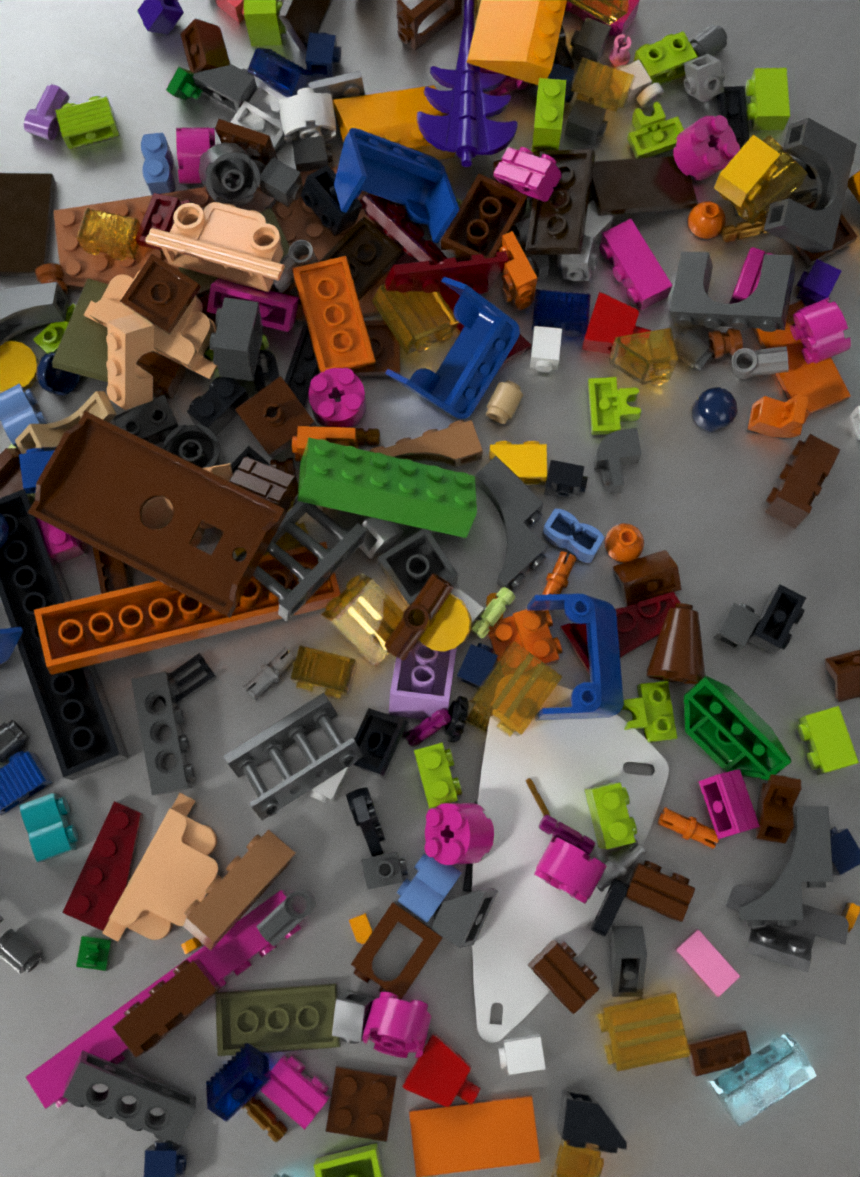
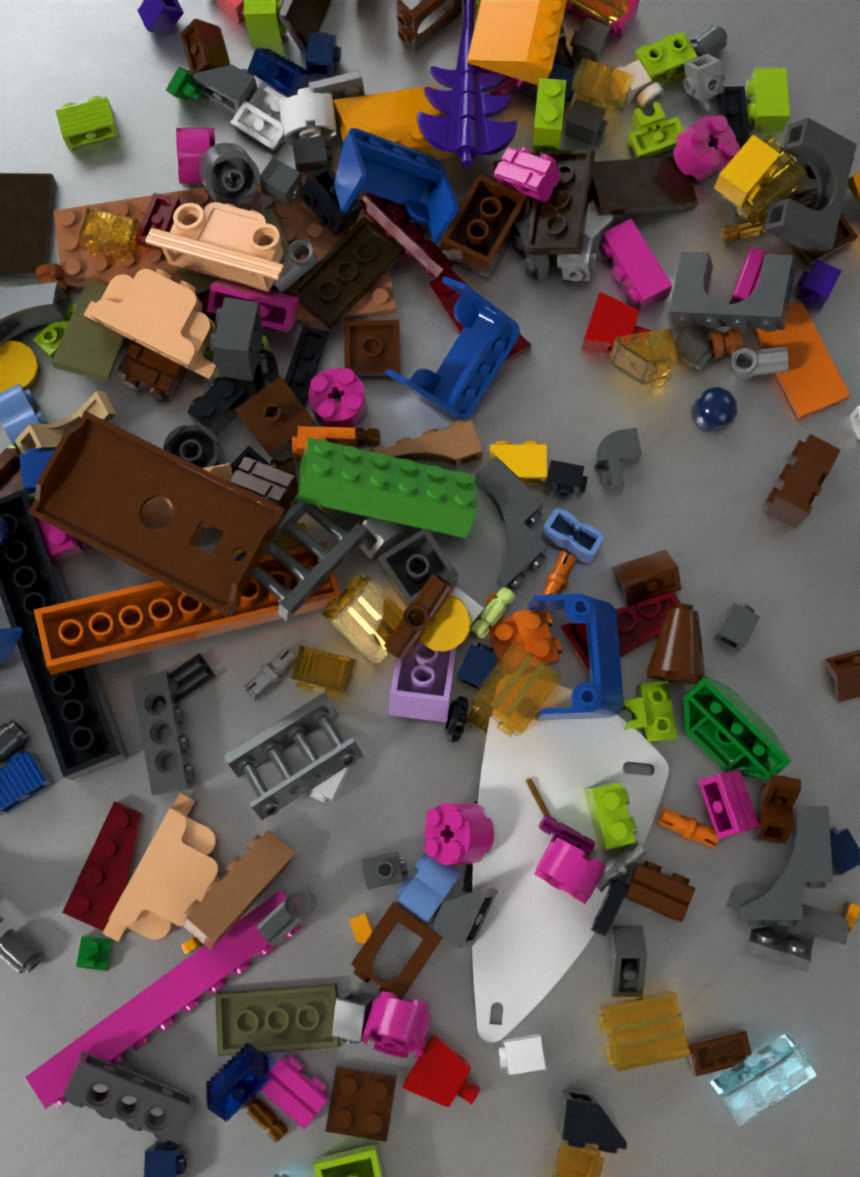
teal brick [19,793,79,862] -> none
medium lavender piece [24,84,70,141] -> none
dark blue hair [36,351,80,396] -> none
reddish brown plate [93,547,131,594] -> none
light nougat arch [106,313,154,410] -> none
reddish brown wedge [112,959,221,1058] -> none
dark grey brick [113,395,179,445] -> none
reddish brown plate [120,254,201,334] -> none
medium blue brick [141,132,175,195] -> none
reddish brown plate [215,119,278,168] -> none
orange tile [292,256,376,373] -> none
black plate [346,787,385,857] -> none
black slope [353,708,410,780] -> none
clear yellow brick [372,284,459,354] -> none
dark red wing [384,251,509,294] -> none
magenta axle [405,708,451,747] -> none
orange tile [409,1095,540,1177] -> none
lime brick [414,743,462,810] -> none
tan brick [486,380,523,424] -> none
orange plate [499,231,537,310] -> none
reddish brown brick [528,940,599,1014] -> none
white brick [530,326,562,372] -> none
clear blue brick [532,289,591,337] -> none
lime plate [587,377,641,435] -> none
orange brick [604,523,644,563] -> none
bright pink pin [609,34,631,67] -> none
bright pink tile [675,929,741,997] -> none
orange brick [688,201,726,239] -> none
orange brick [747,394,809,438] -> none
black brick [748,584,806,654] -> none
dark pink brick [790,298,851,364] -> none
lime piece [797,706,859,775] -> none

